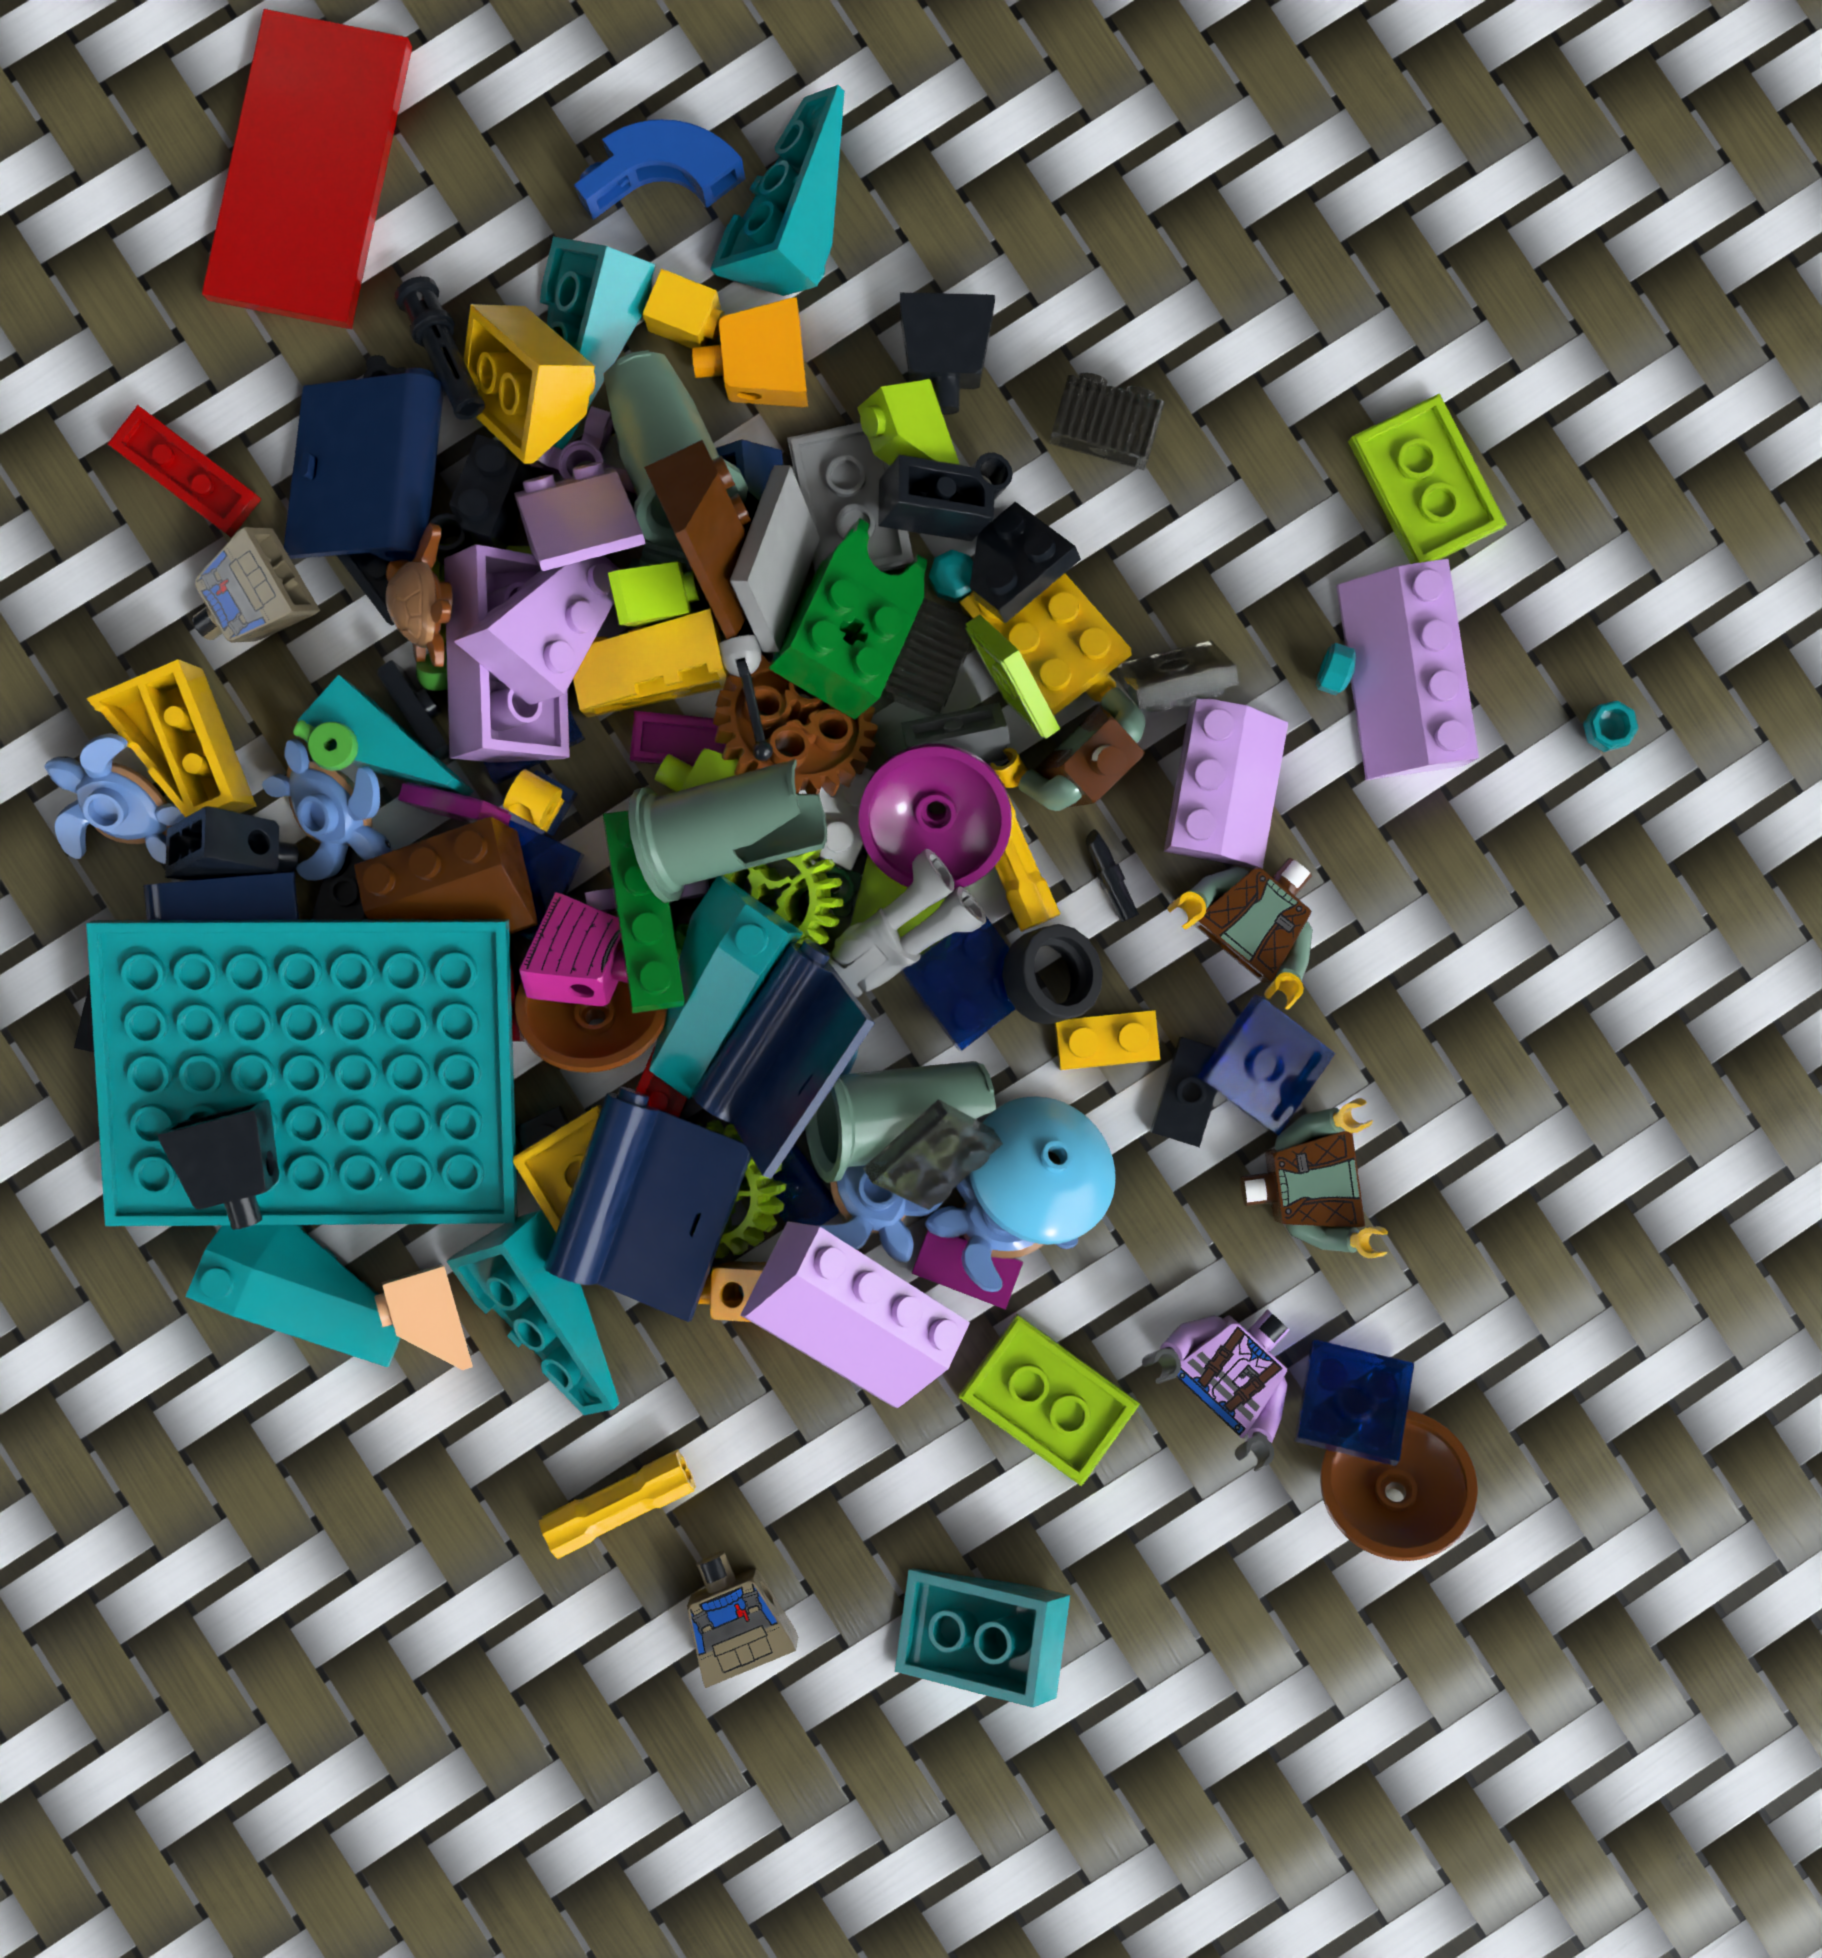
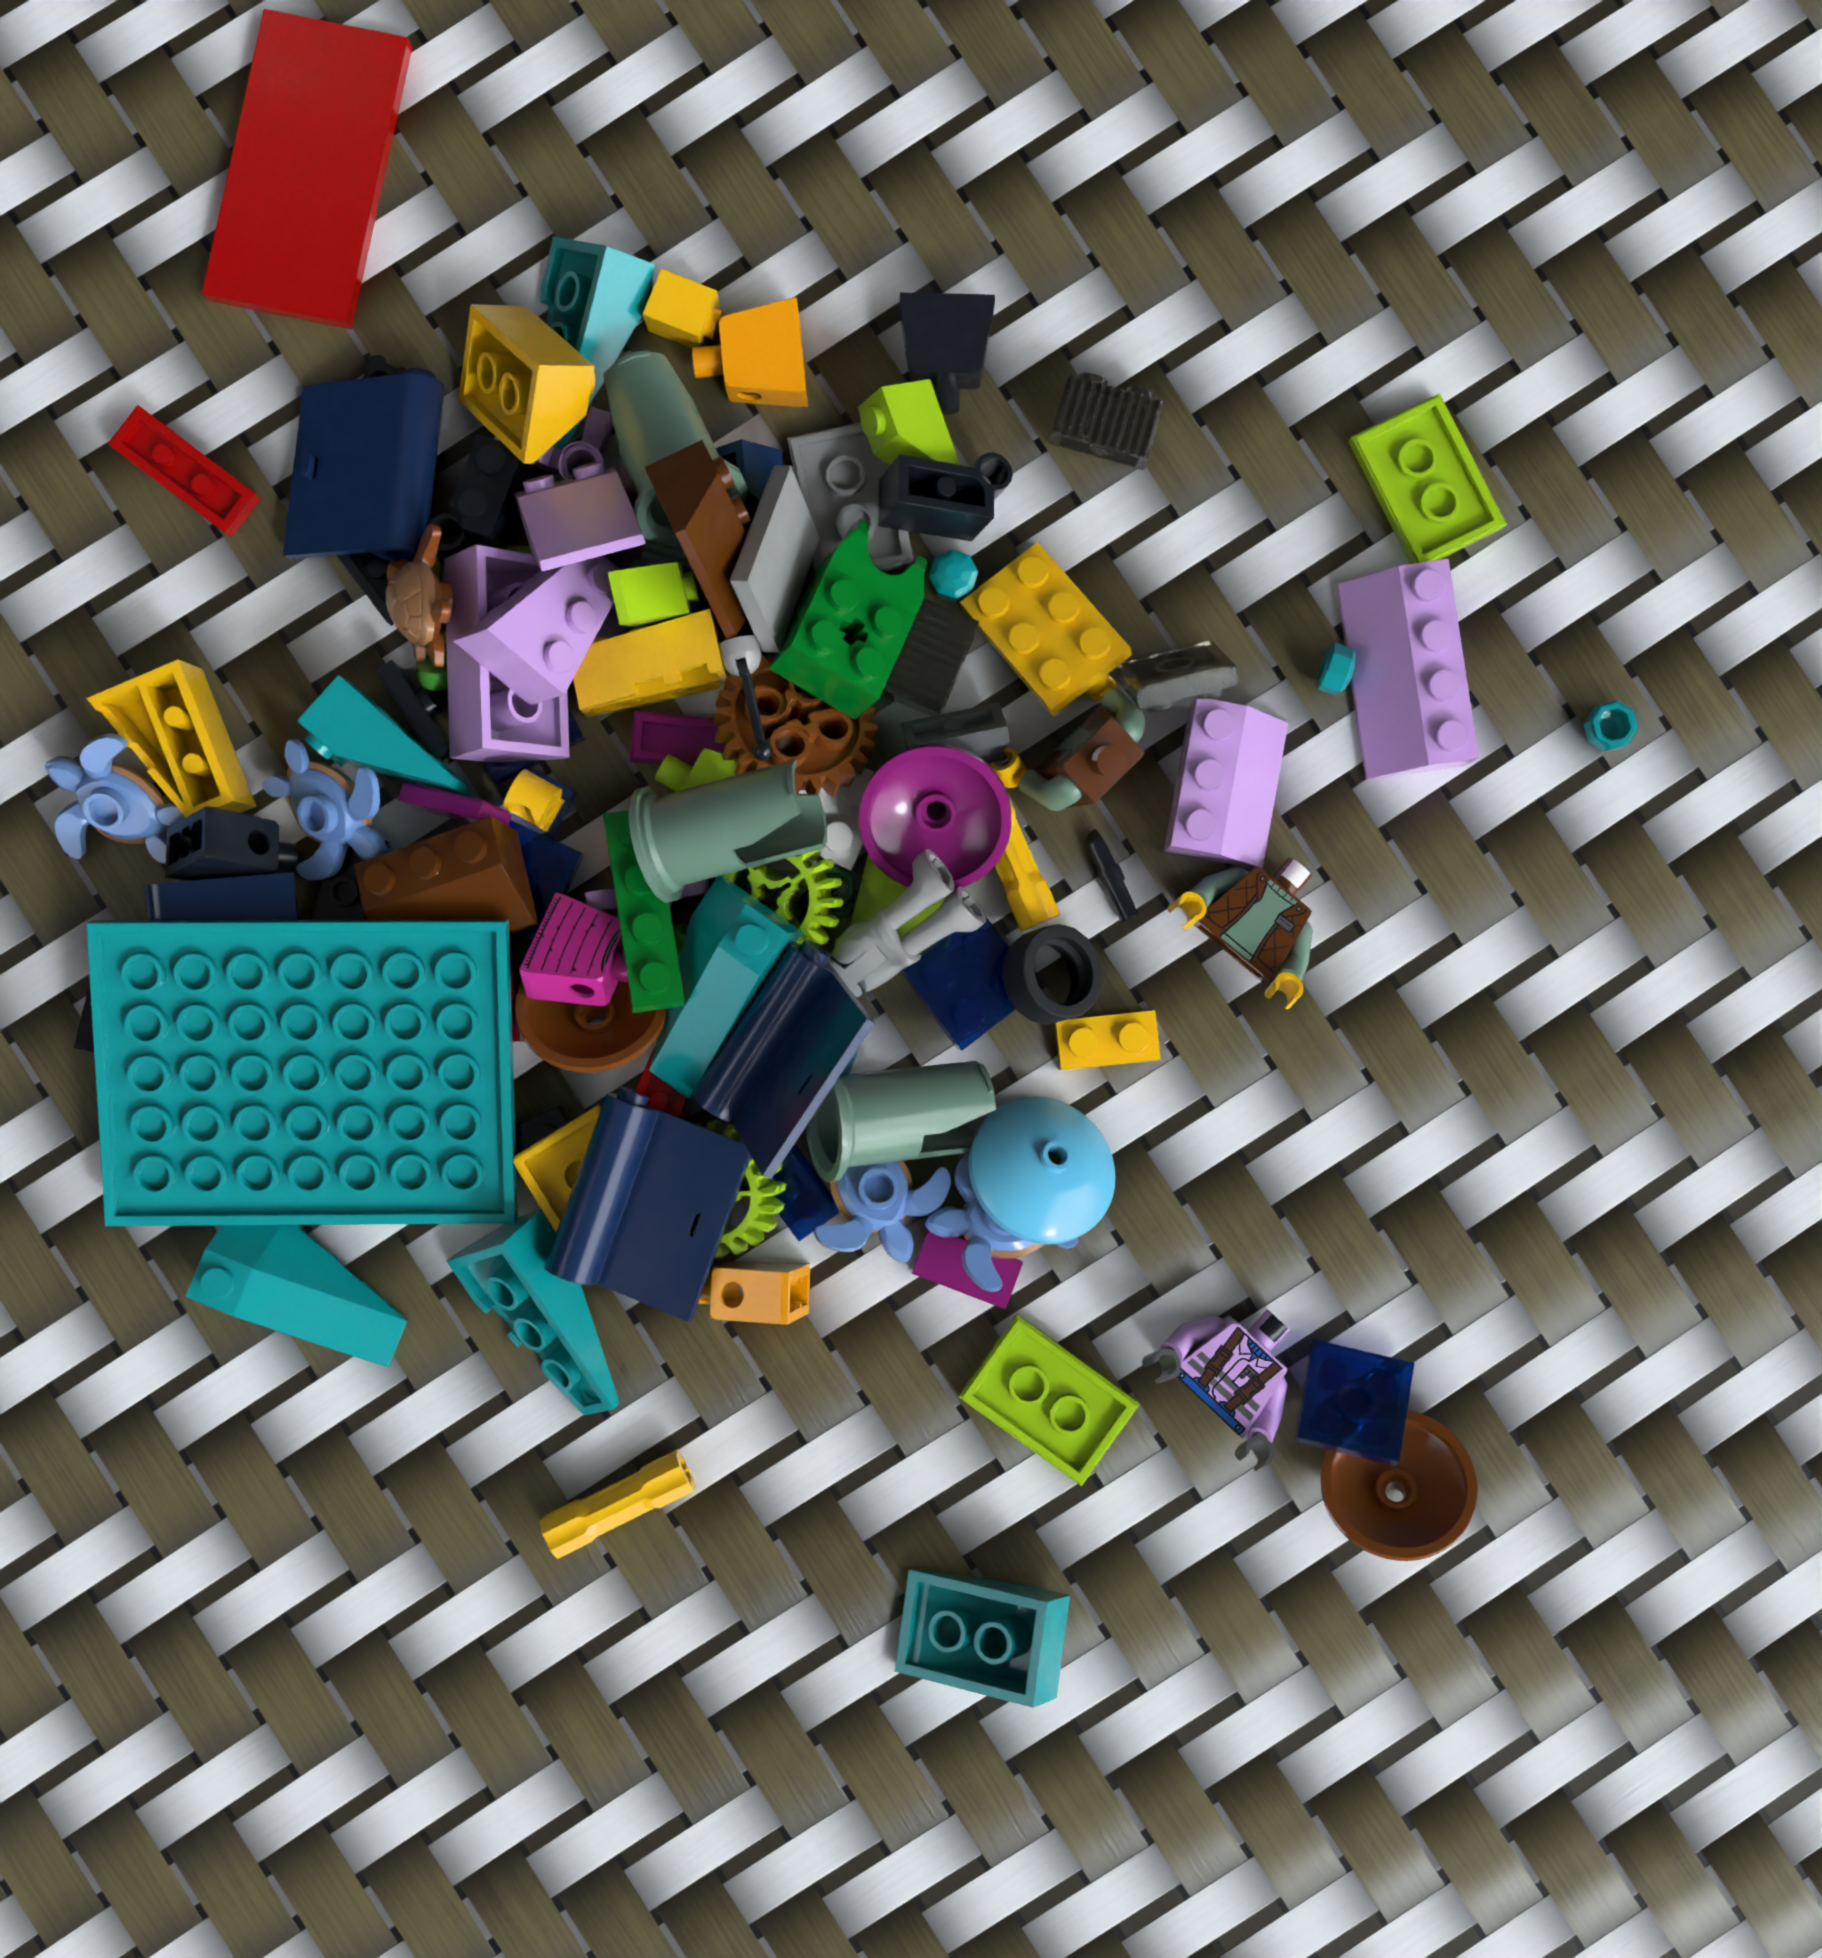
black torso [158,1099,279,1230] -> none
dark tan torso [192,527,320,643] -> none
bright green piece [293,720,358,771] -> none
light nougat slope [374,1264,473,1370] -> none
black pin [394,276,485,420] -> none
blue arch [574,119,746,220] -> none
torso [687,1551,799,1688] -> none
teal wedge [710,85,845,296] -> none
lavender slope [741,1222,970,1408] -> none
clear smoke plate [863,1099,1003,1210] -> none
lime tile [965,615,1060,739] -> none
black plate [969,502,1081,623] -> none
black plate [1150,1037,1229,1148] -> none
clear blue plate [1198,995,1336,1136] -> none
torso [1241,1098,1388,1259] -> none

